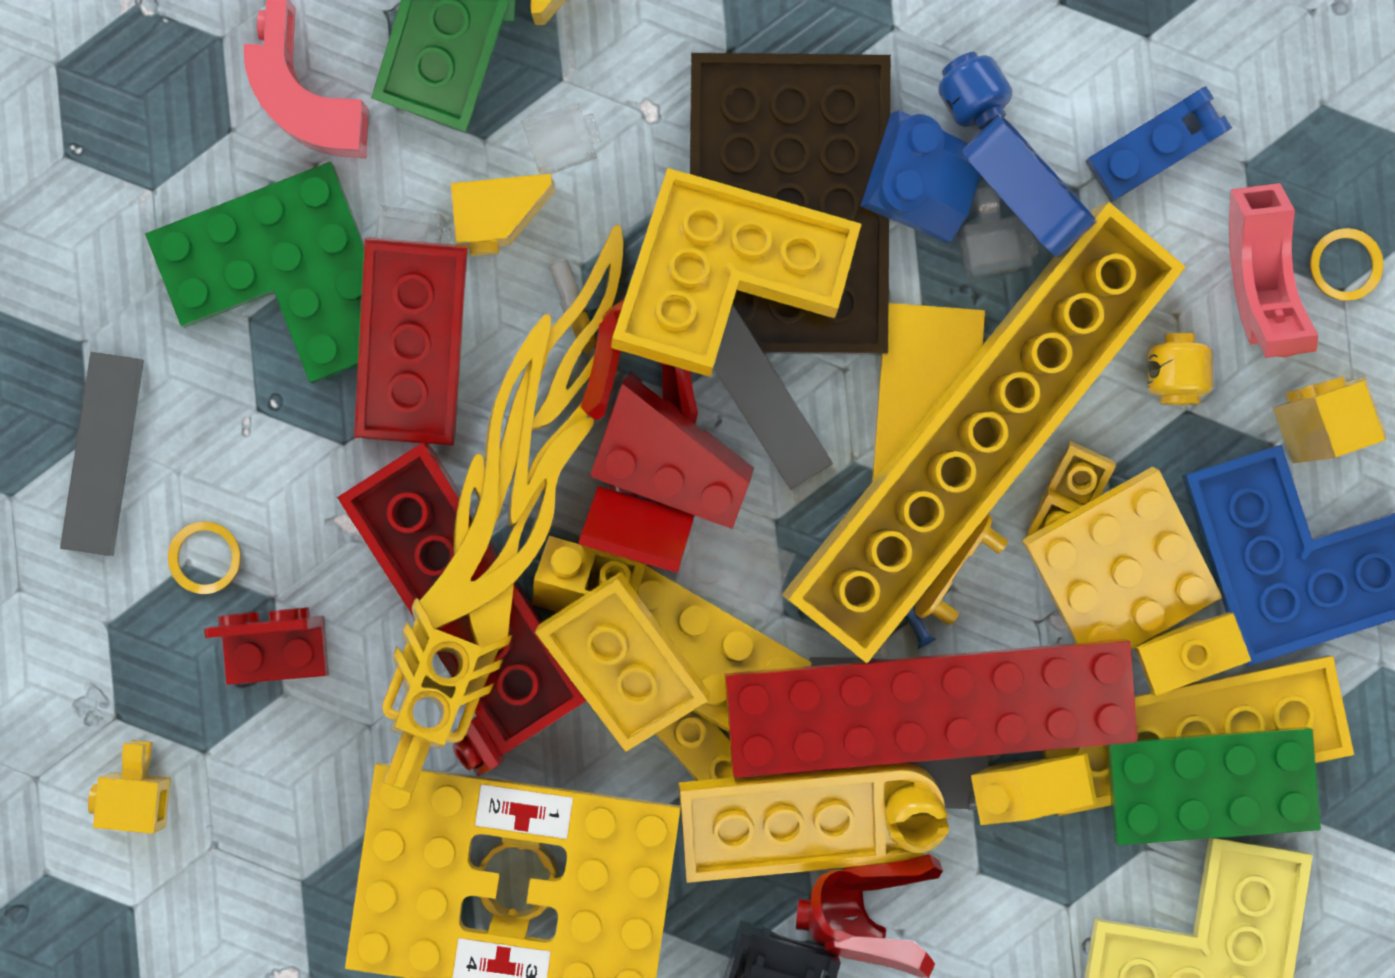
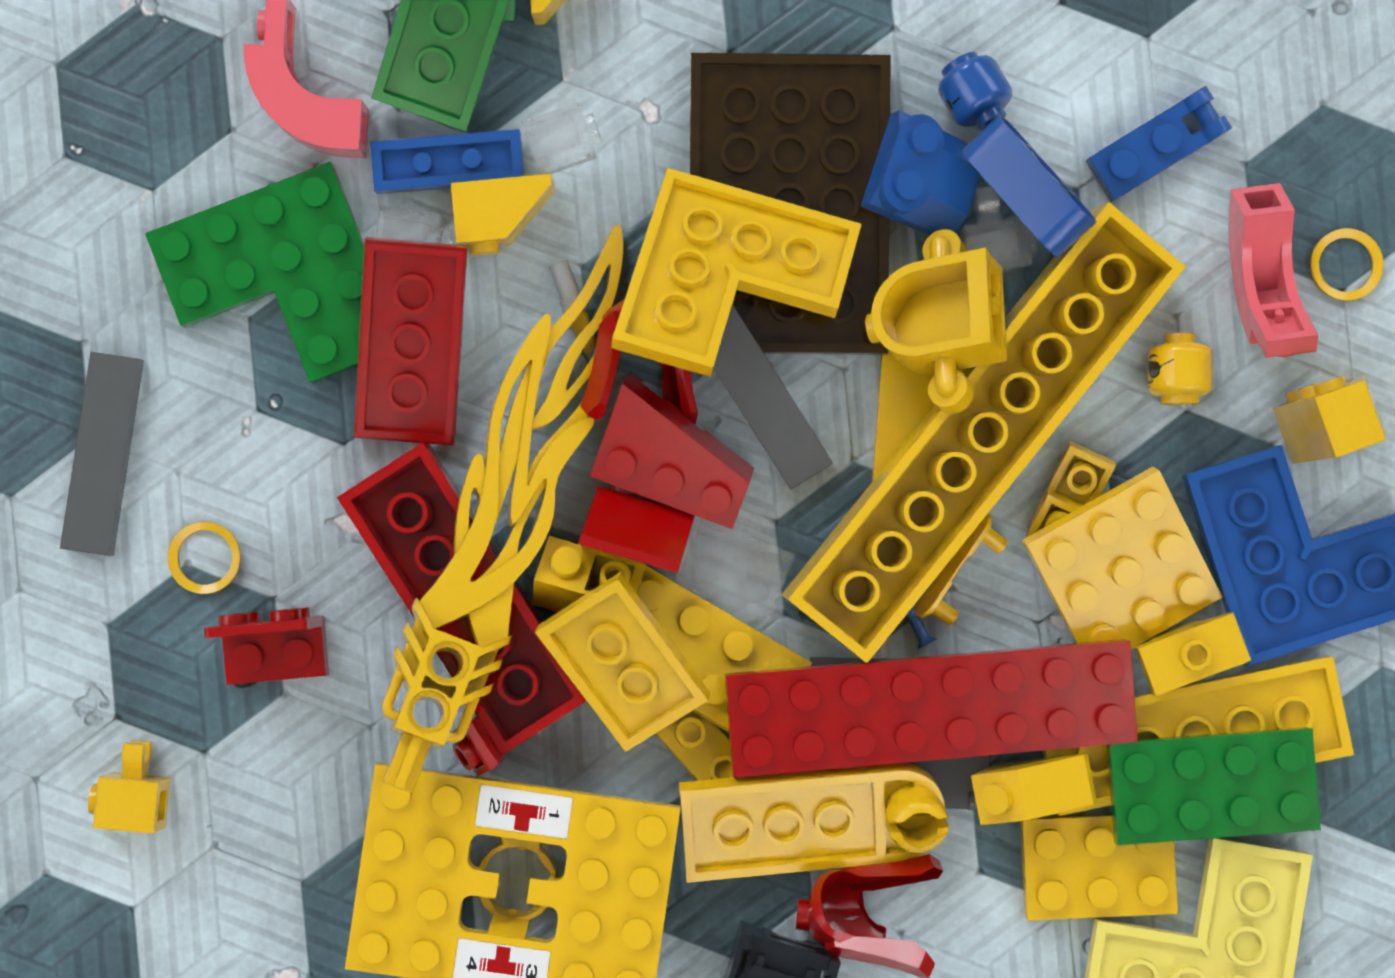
none -> blue plate [370,129,525,194]
none -> yellow piece [865,229,1007,414]
none -> yellow plate [1020,813,1178,921]

